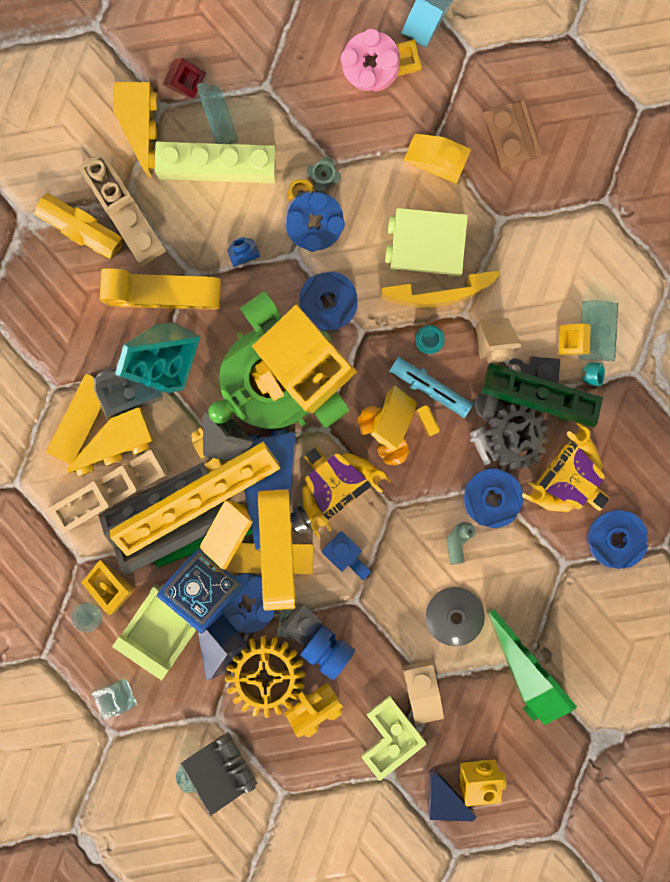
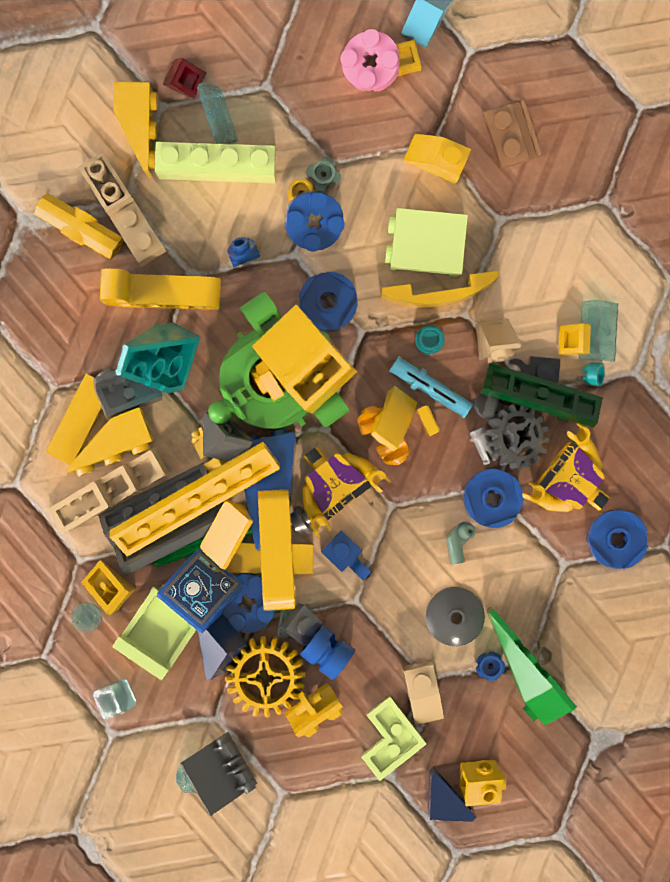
none -> blue plate [476,651,505,681]

